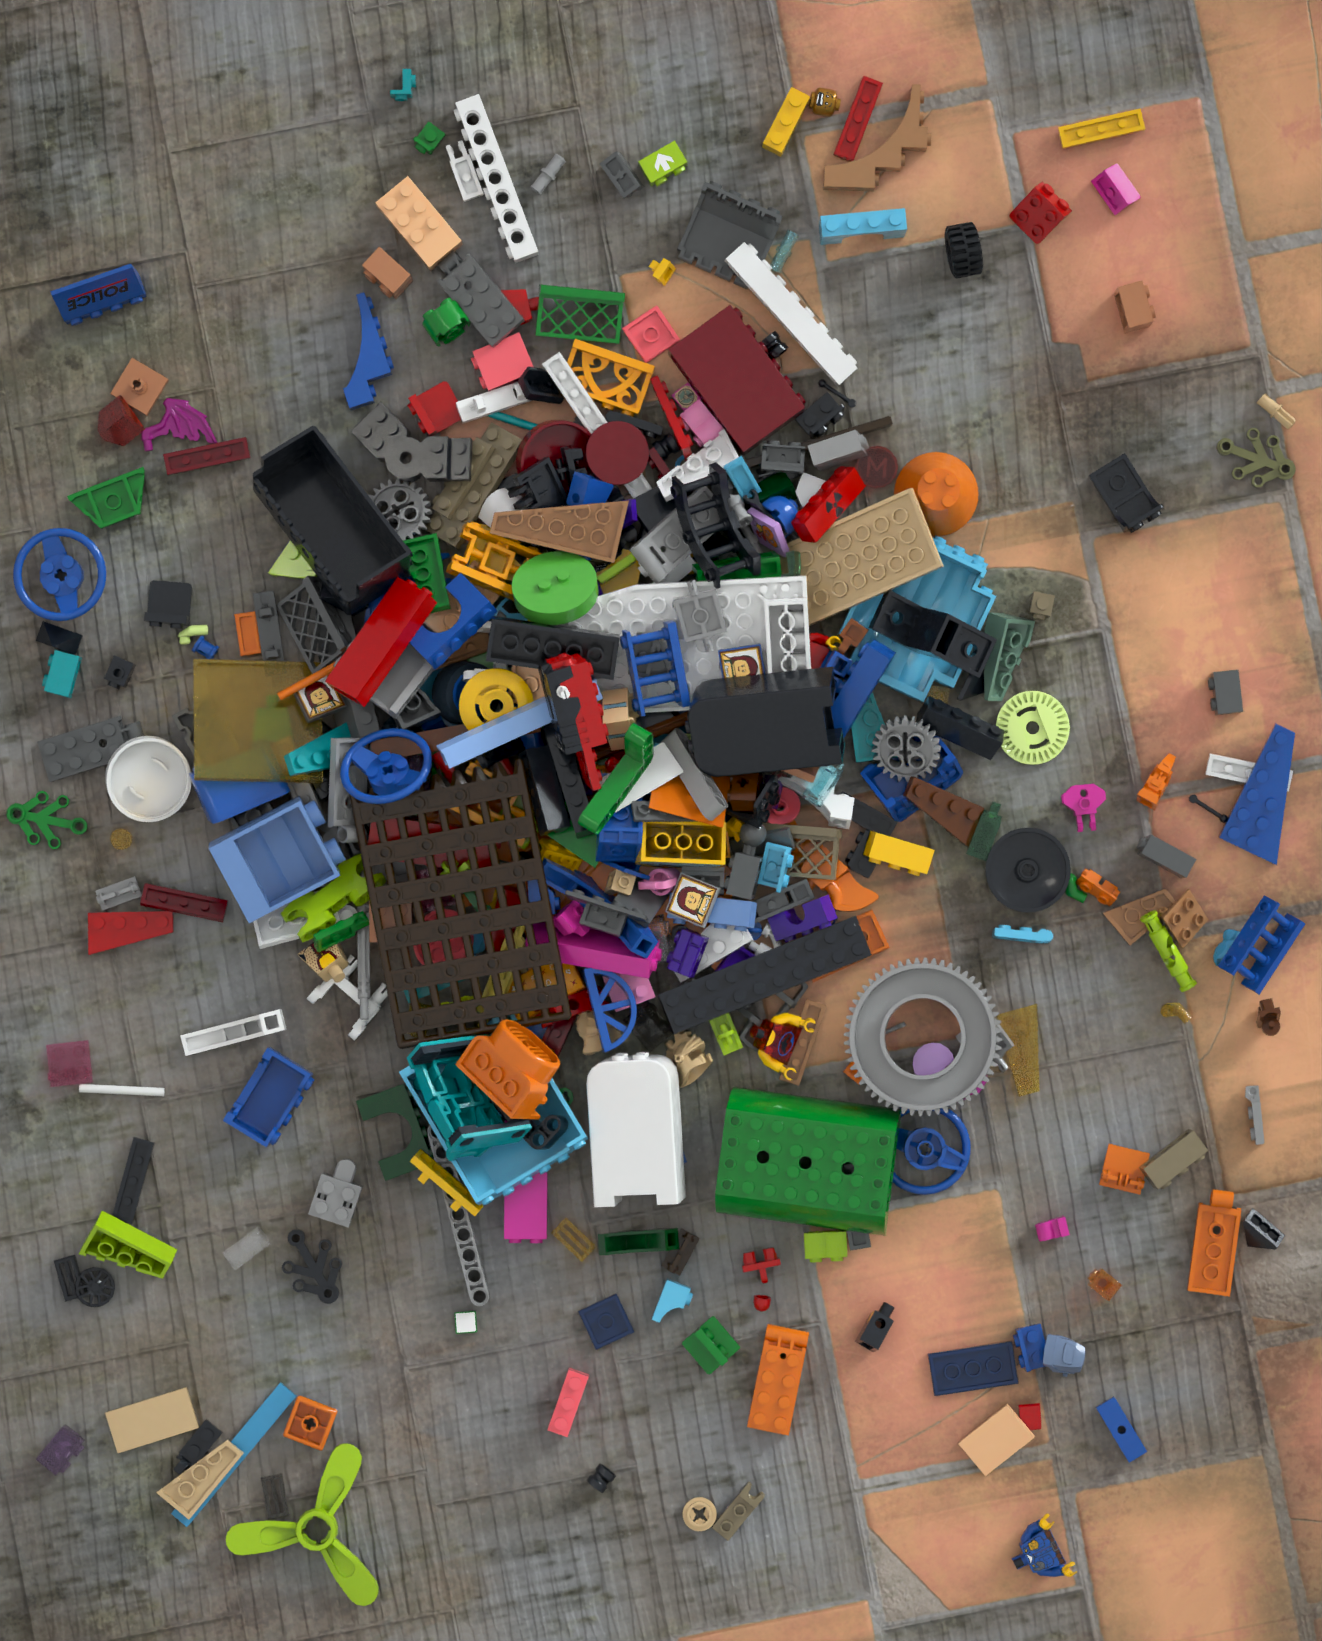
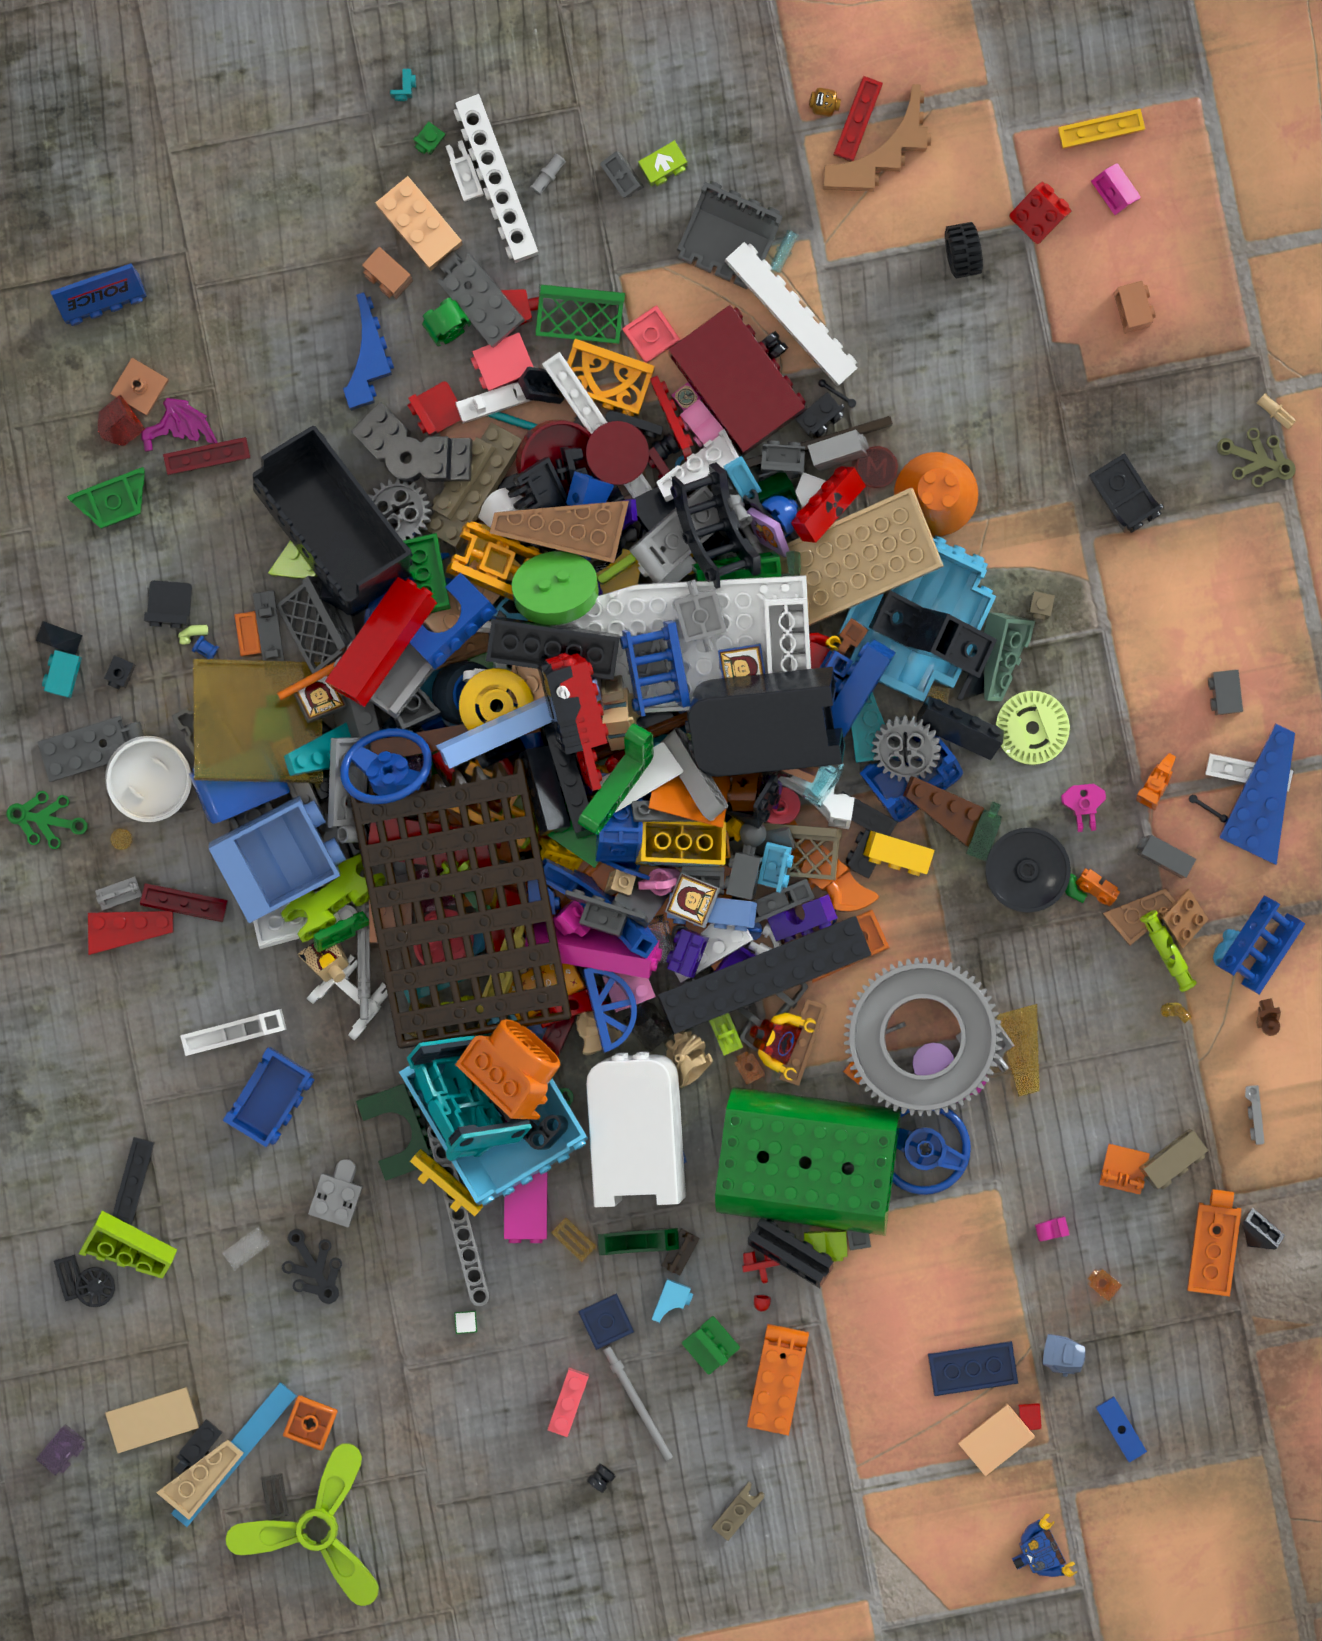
blue piece [13,528,106,621] -> none
clear pink hinge [46,1040,93,1087] -> none
white bar [79,1084,165,1096] -> none
yellow tile [648,258,676,286] -> none
tan gear [683,1497,717,1531] -> none
yellow brick [762,87,810,157] -> none
medium azure arch [819,208,907,245] -> none
black torso [855,1302,895,1352] -> none
medium azure hinge [992,925,1054,944] -> none
blue bracket [1013,1323,1045,1372] -> none
none -> dark tan tile [601,675,624,703]
none -> light grey bar [603,1346,673,1461]
none -> clear orange brick [734,1051,765,1085]
none -> black brick [748,1217,834,1288]

